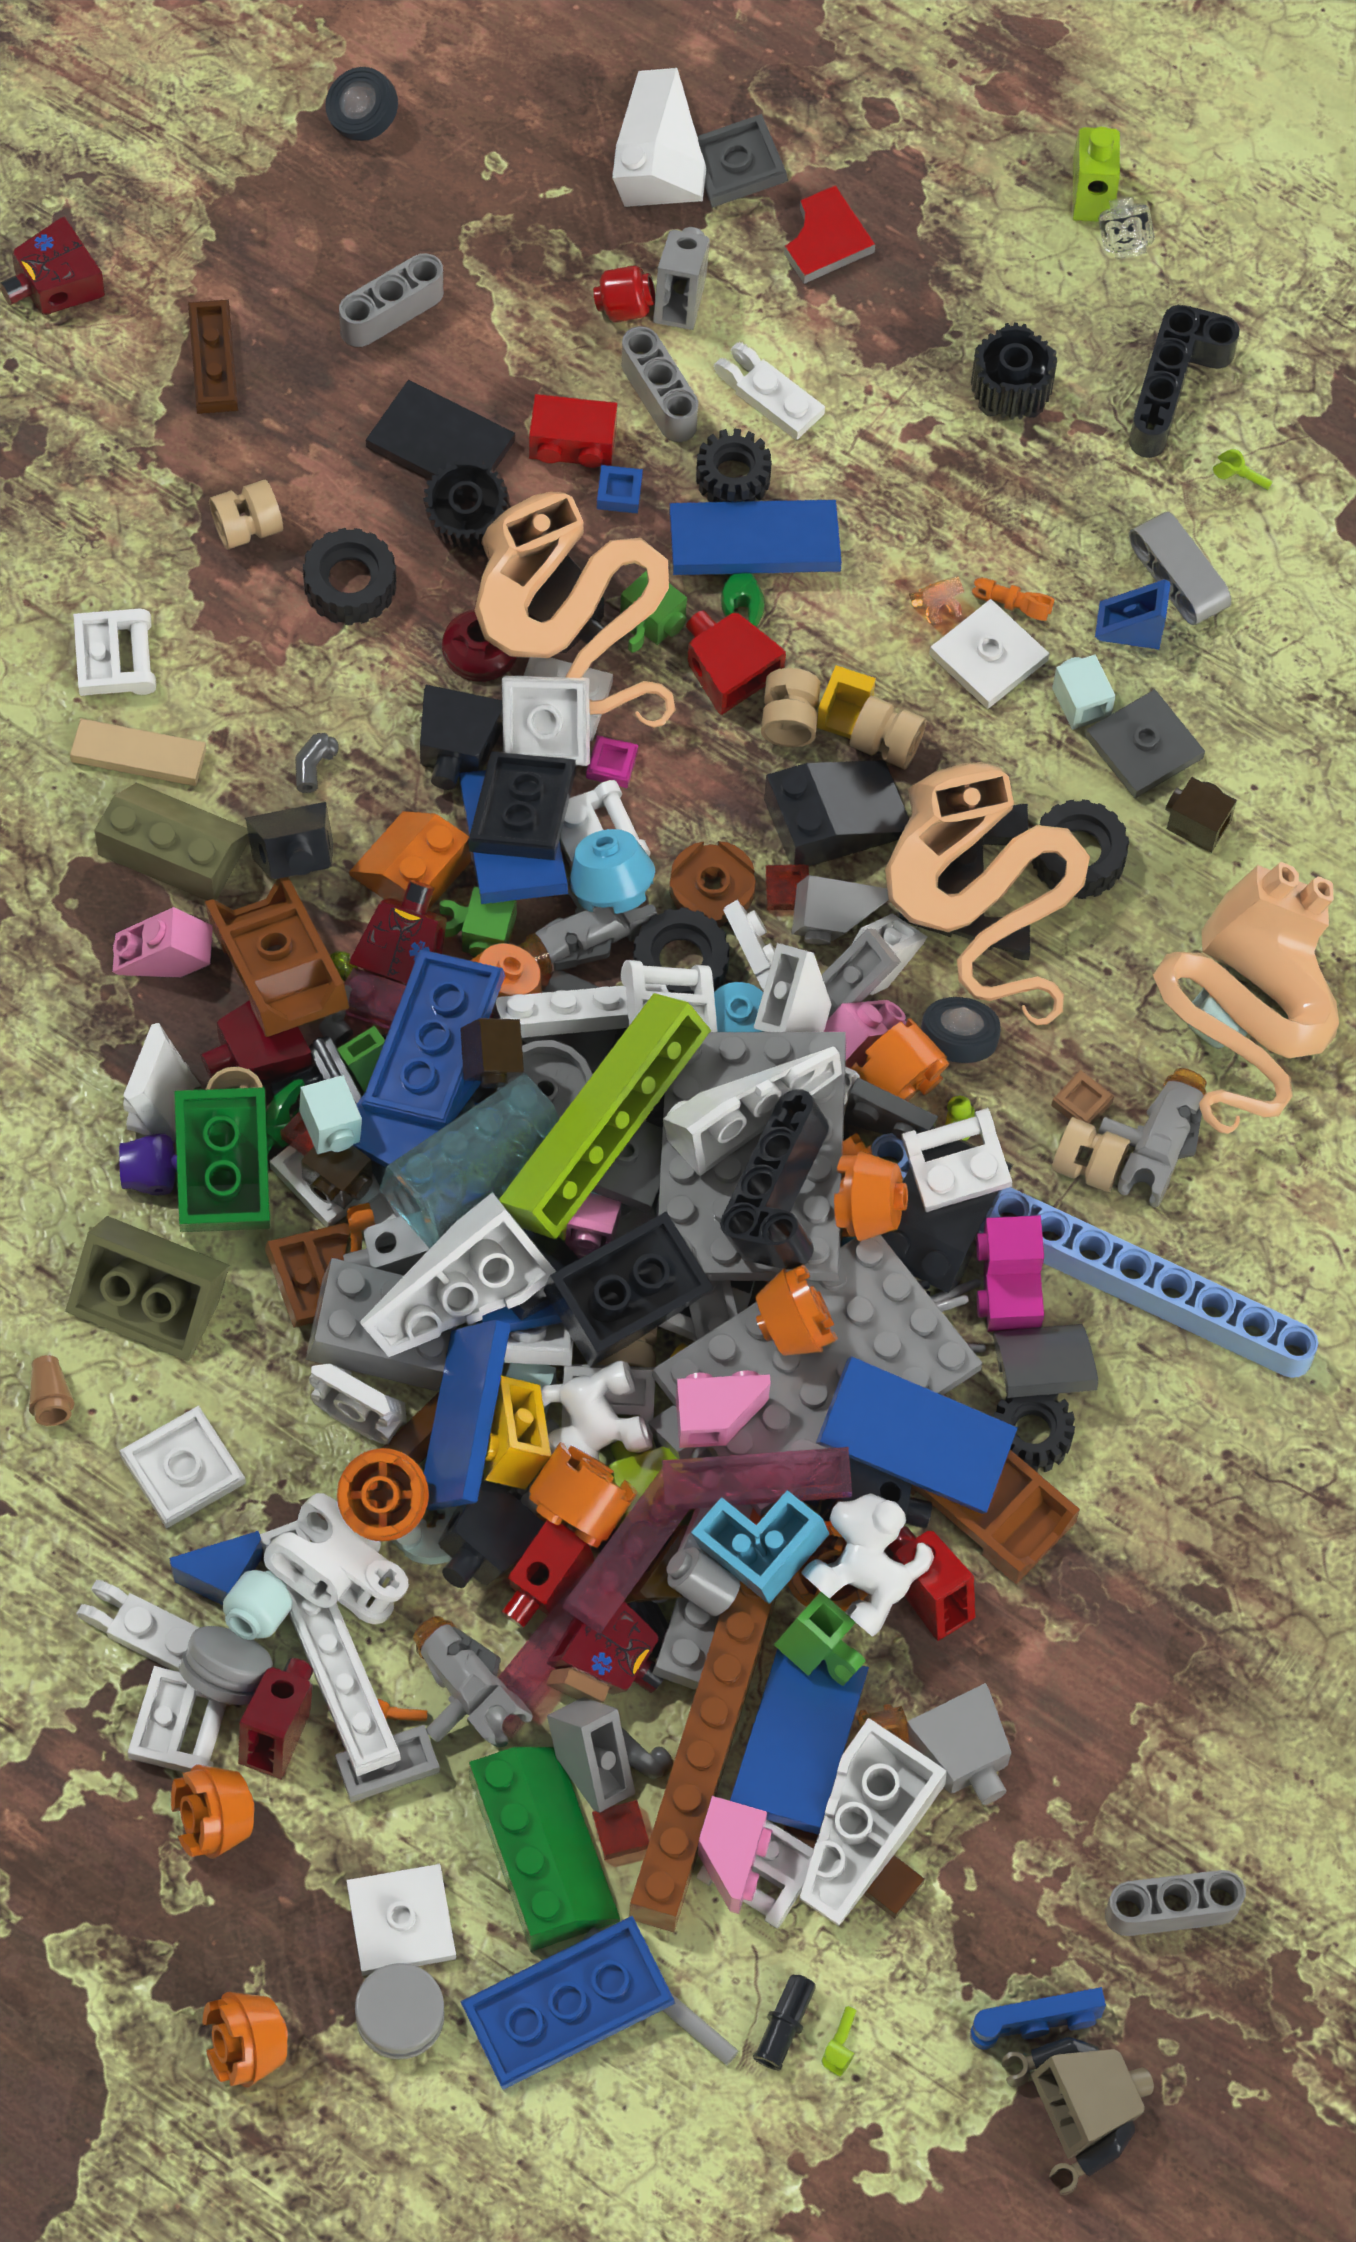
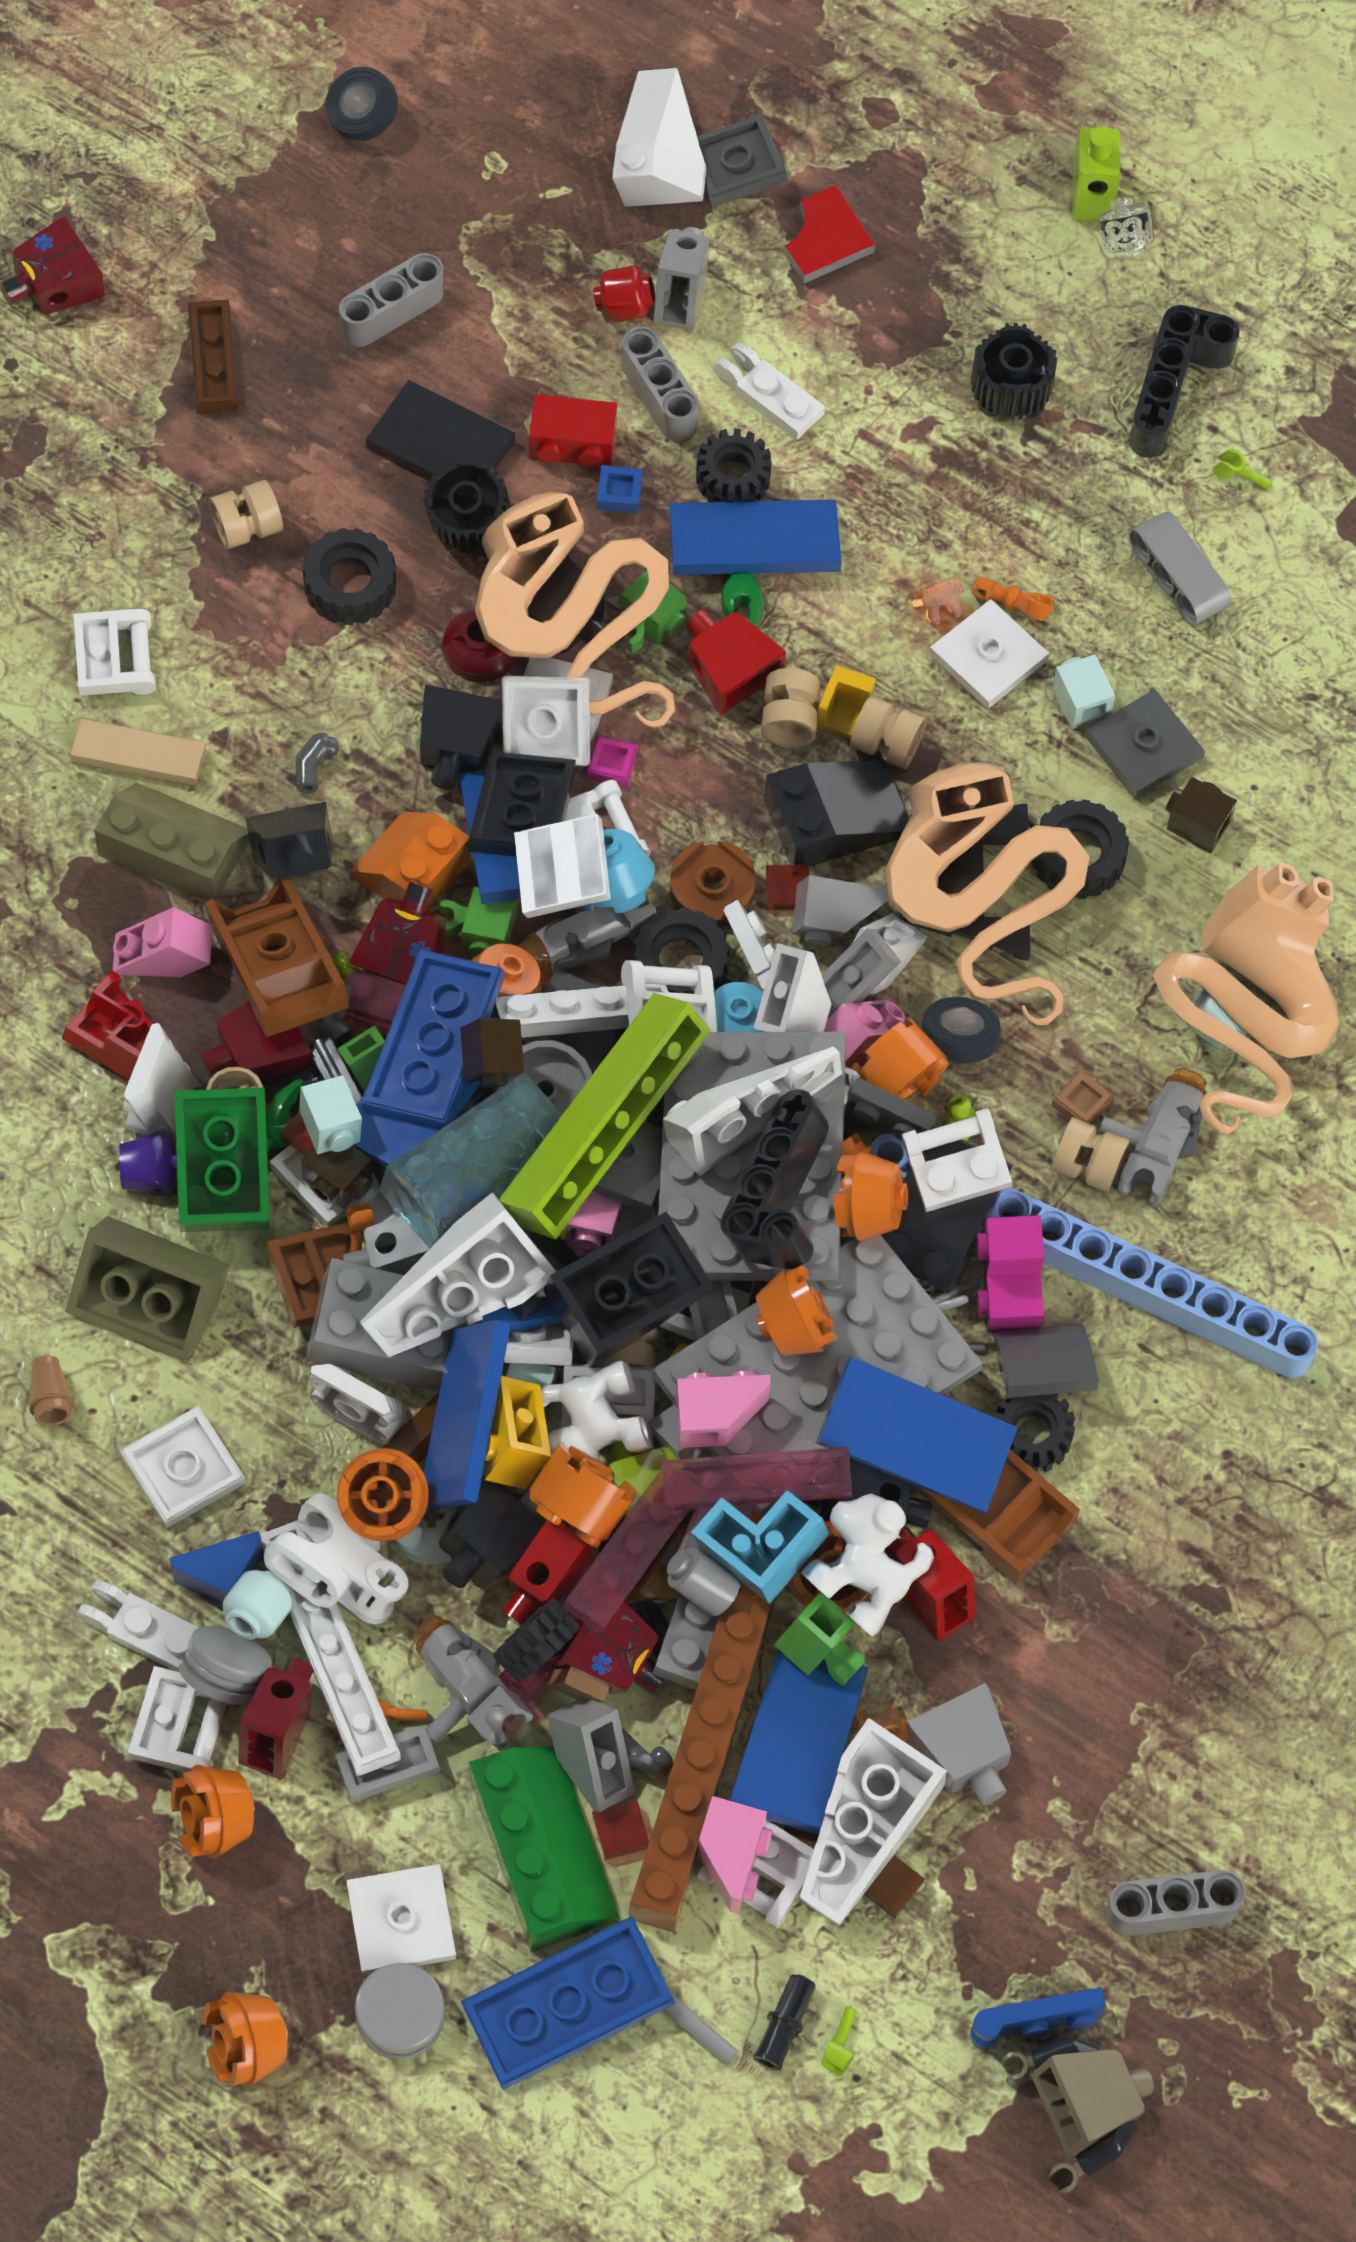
blue slope [1095,579,1171,650] -> none
none -> red slope [61,970,156,1080]
none -> black tyre [493,1598,580,1684]
none -> tile [514,814,611,918]

